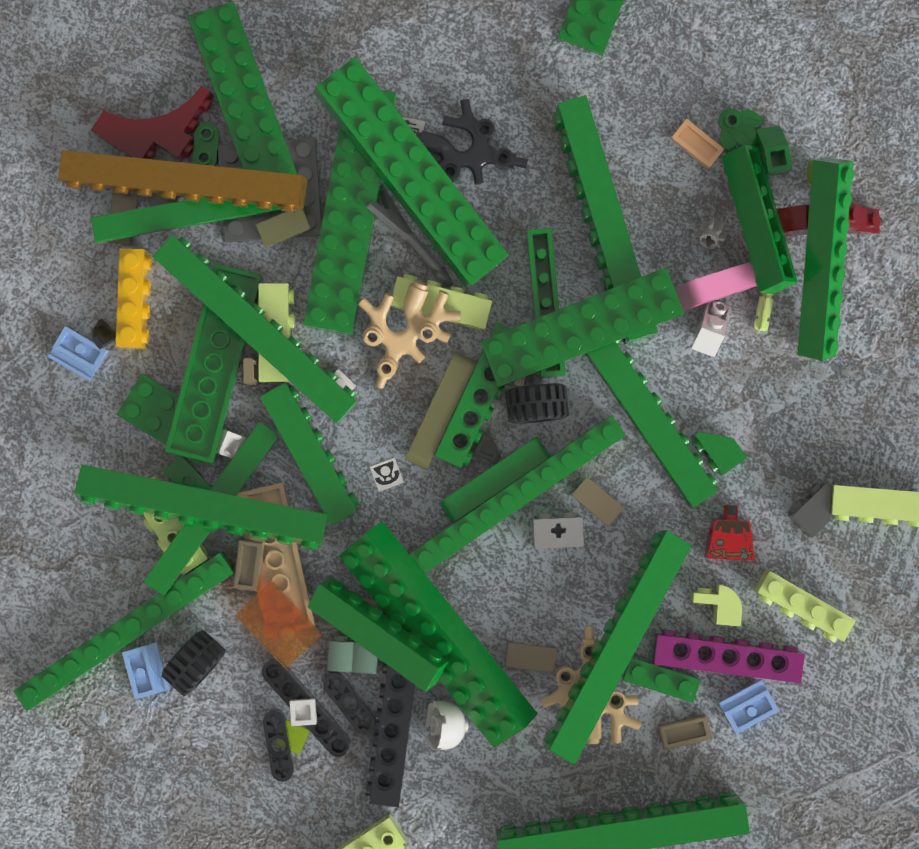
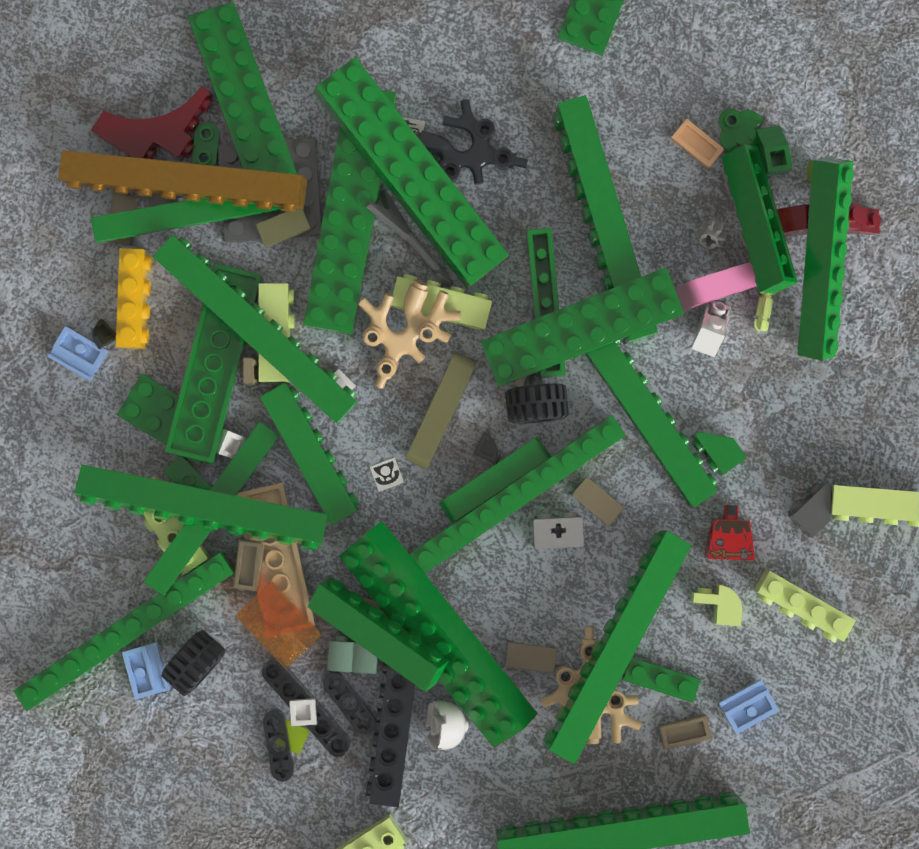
green brick [434,322,511,468] -> none
magenta brick [651,629,805,683] -> none

